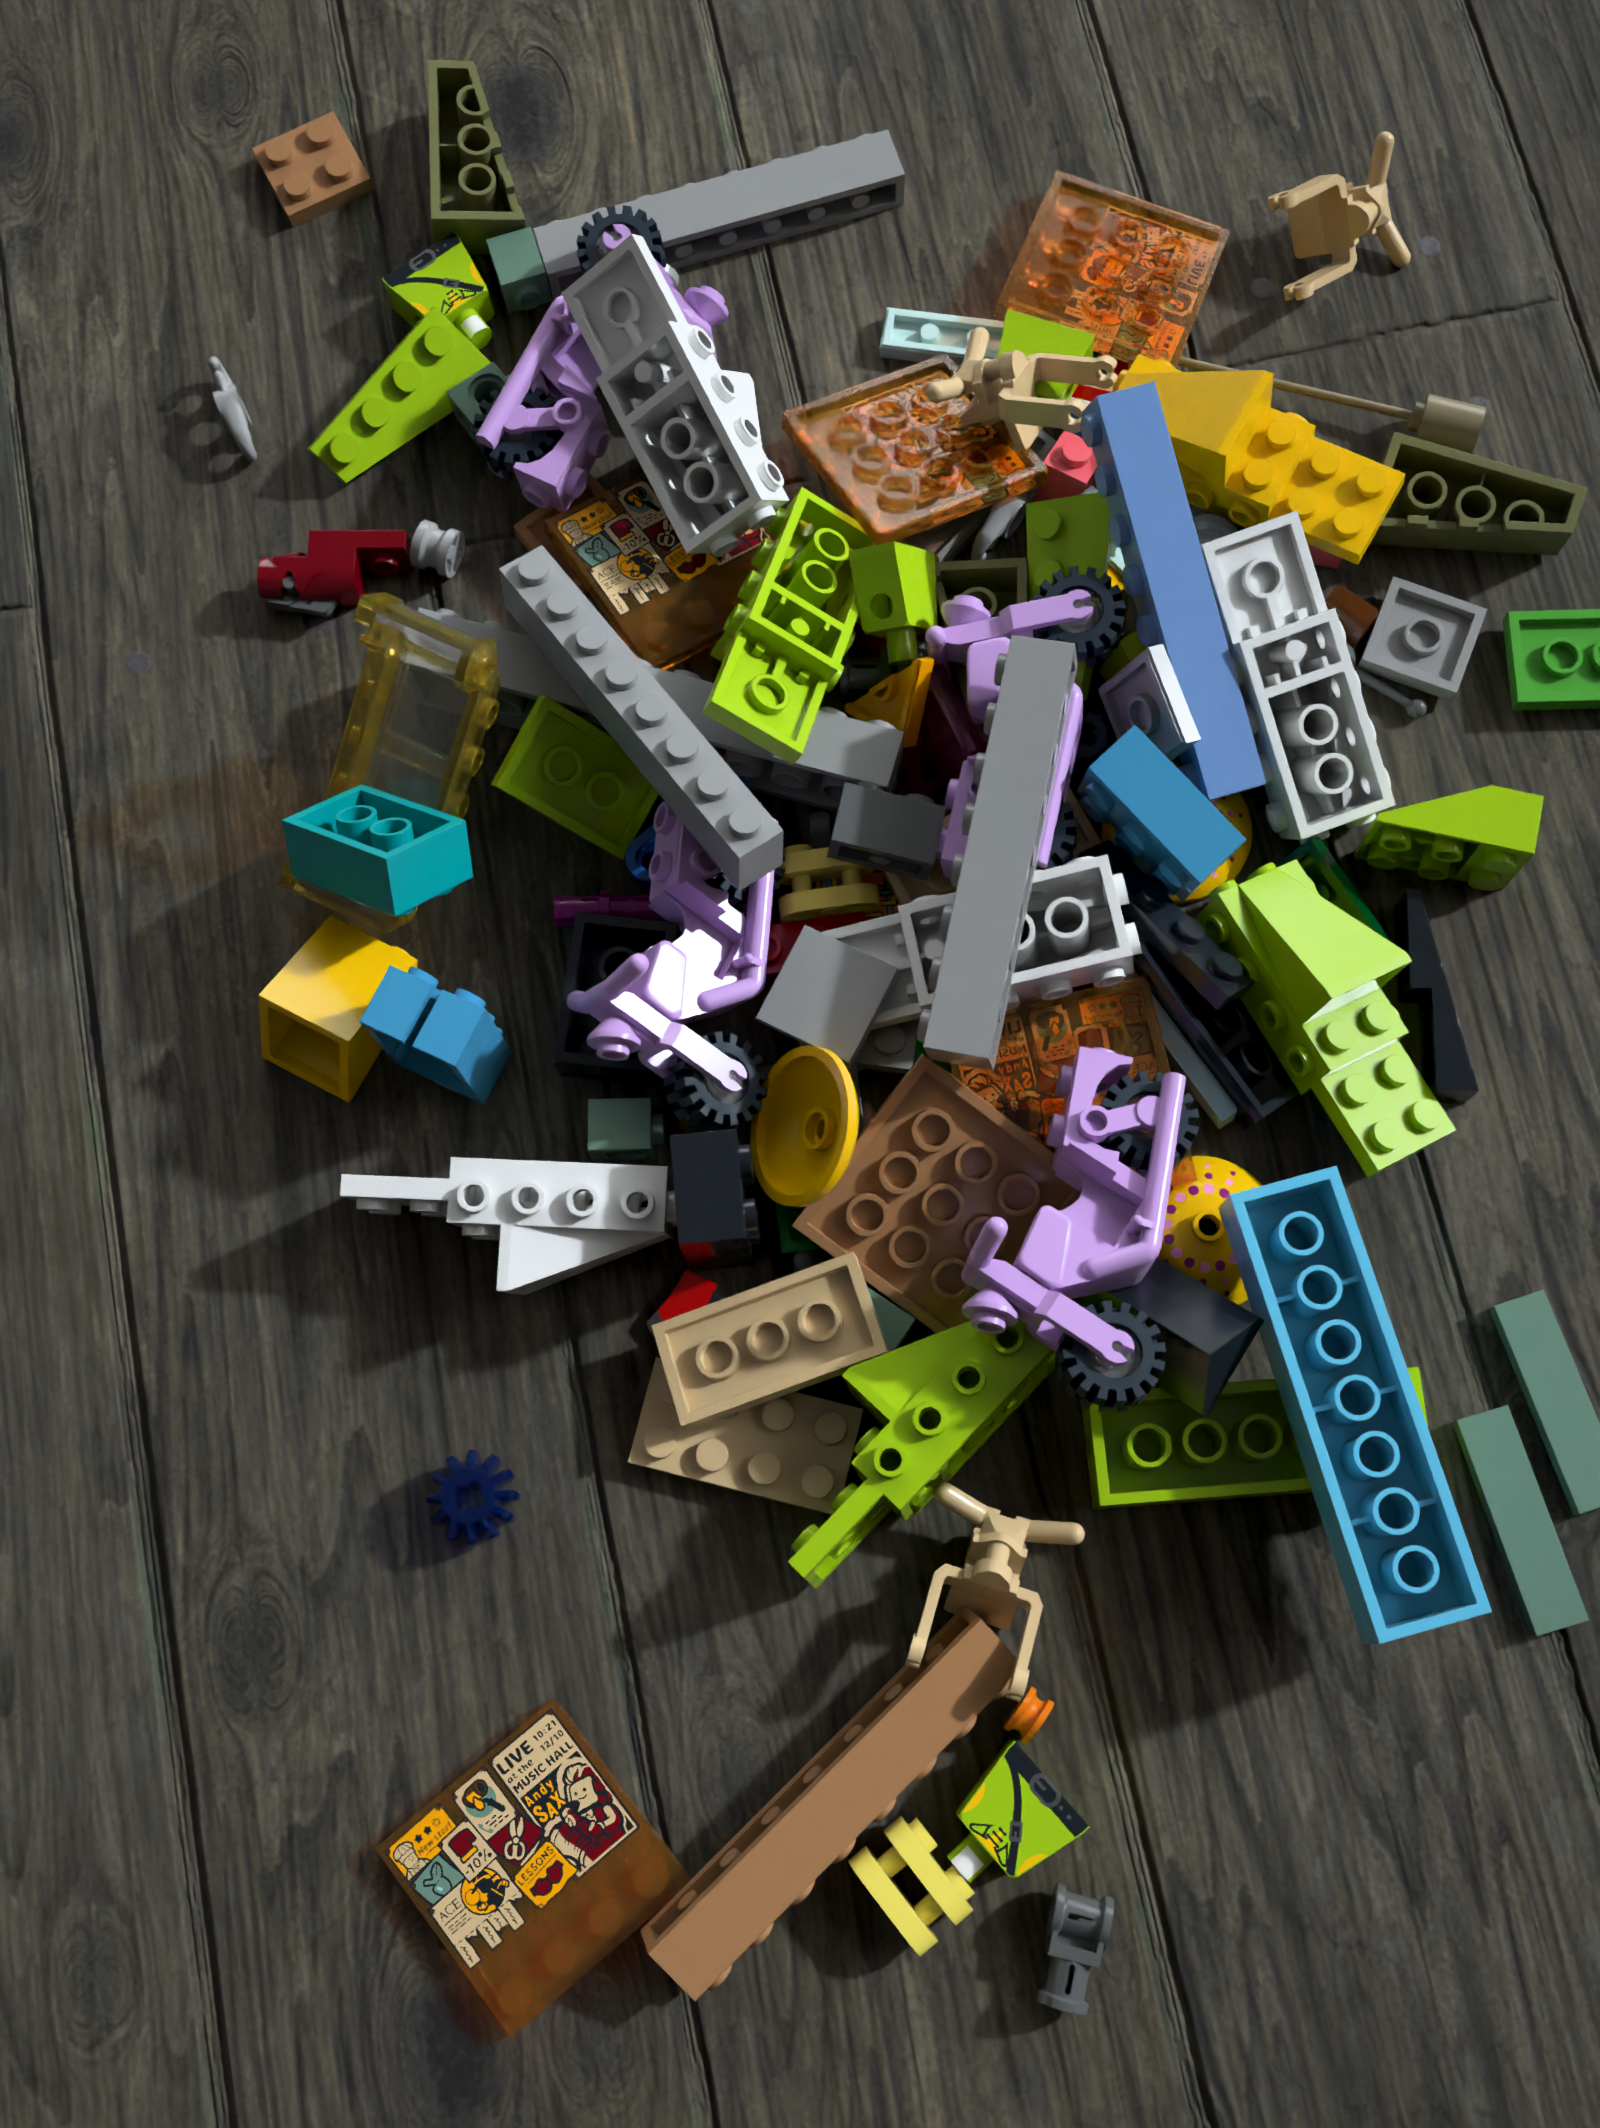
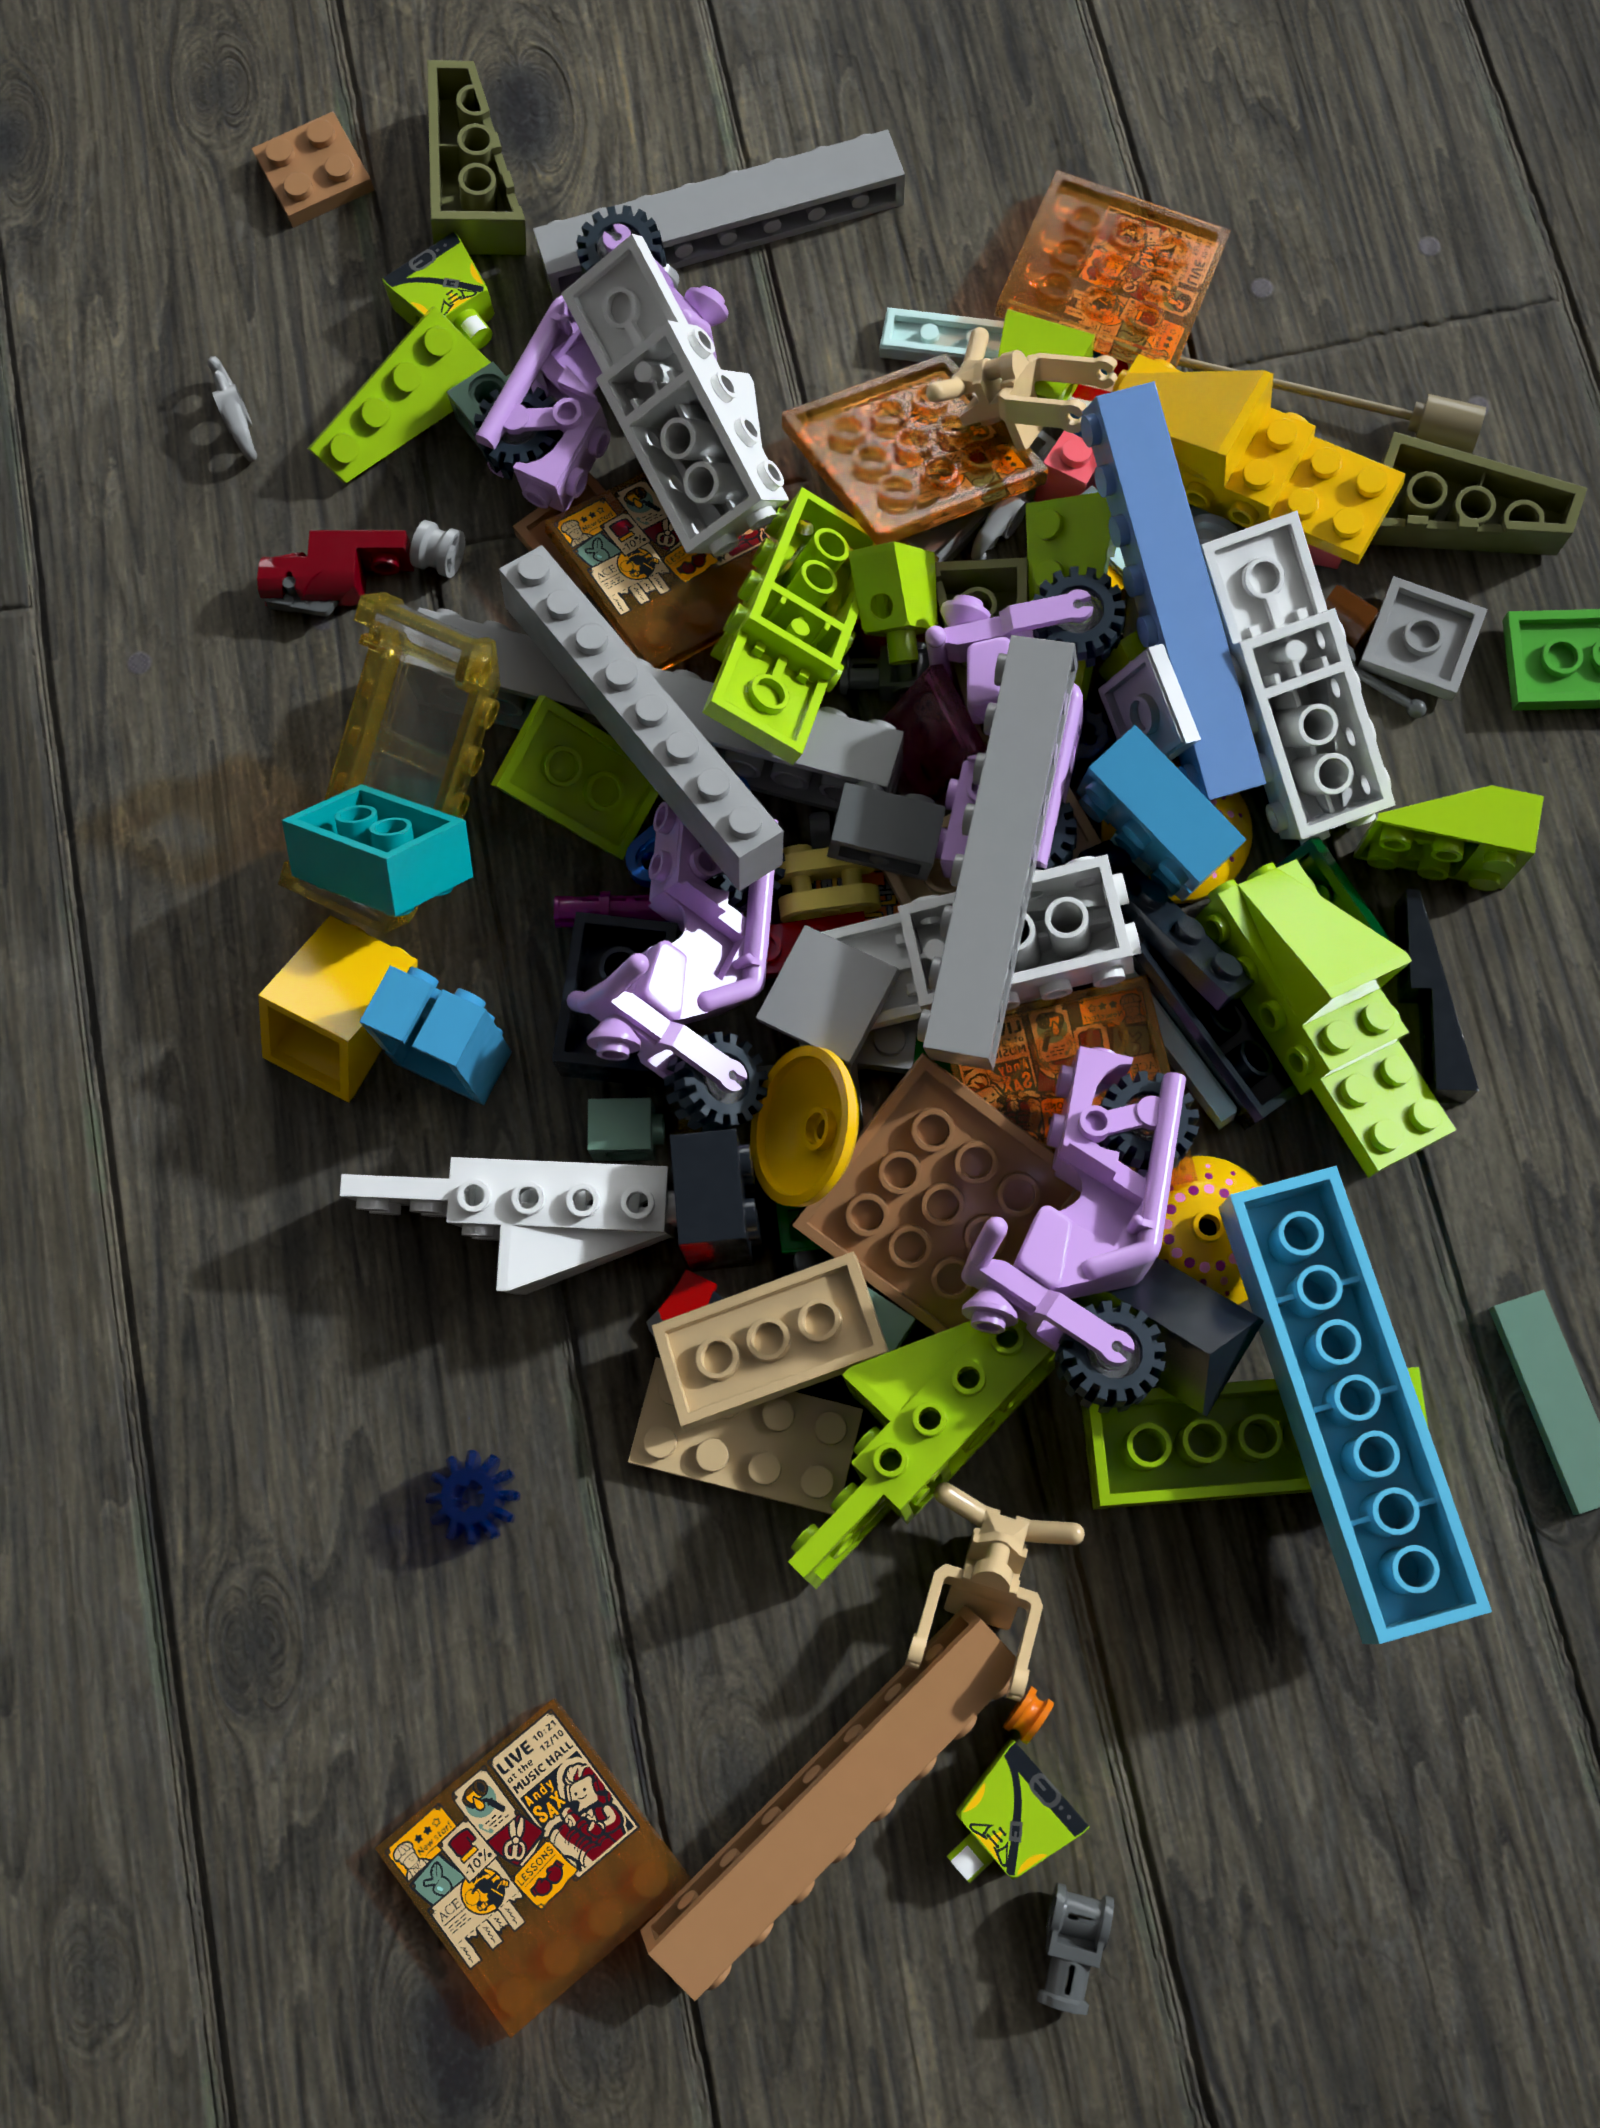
sand green brick [486,227,552,314] -> none
light orange tile [845,656,935,748] -> none
light yellow brick [848,1816,975,1957] -> none
tan piece [1268,131,1411,301] -> none
sand green tile [1452,1405,1589,1636] -> none

